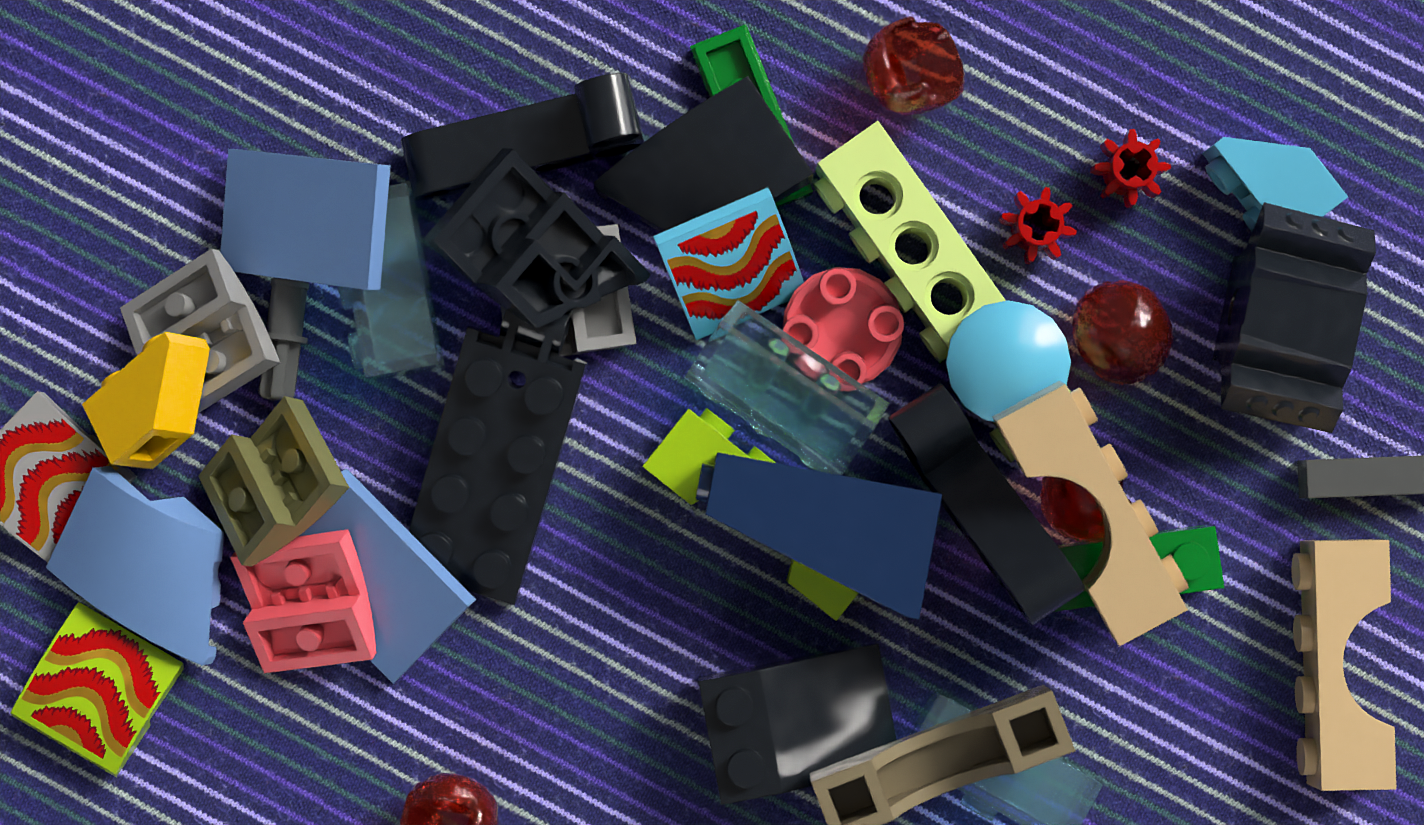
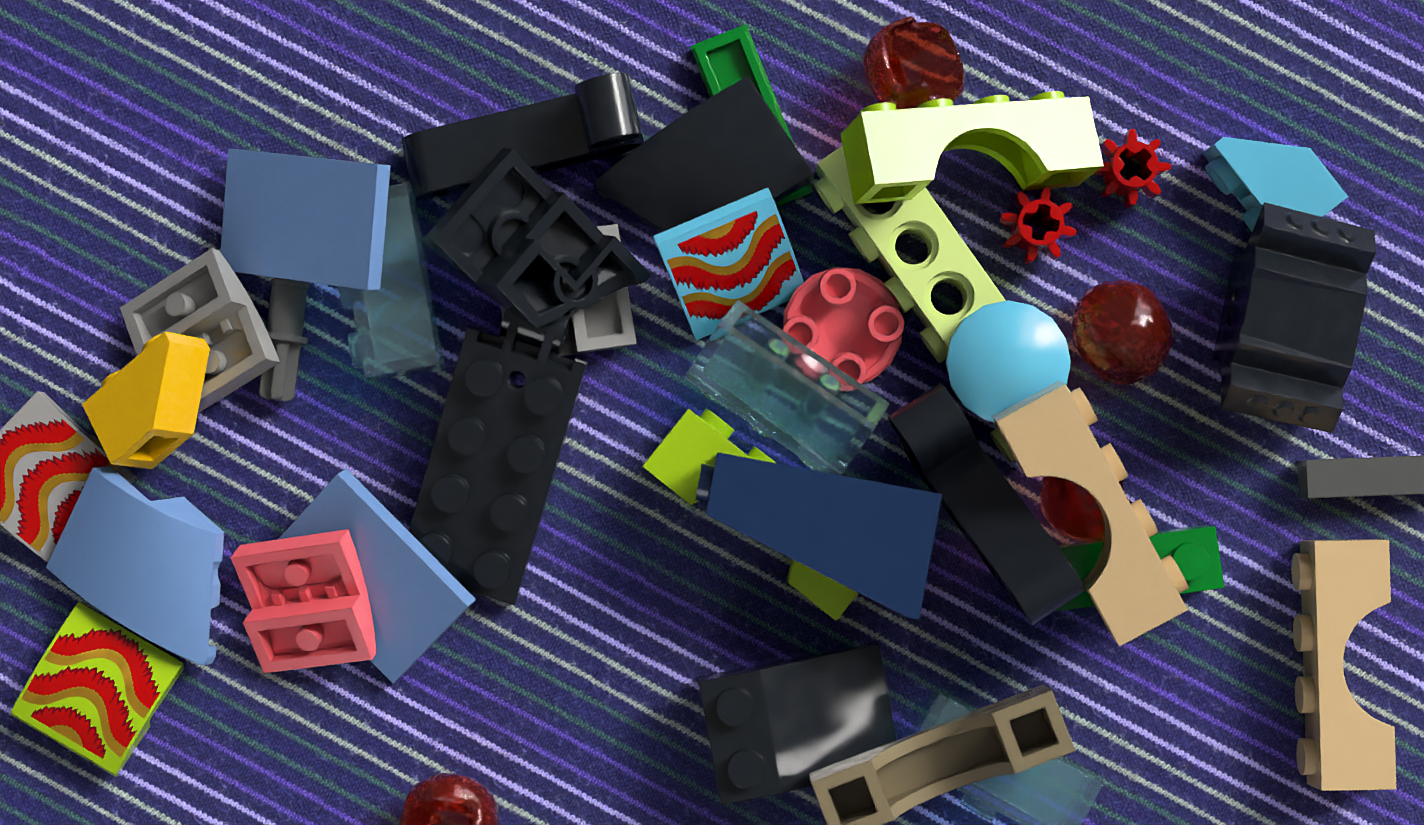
olive slope [198,396,349,566] -> none
none -> arch [840,91,1104,204]

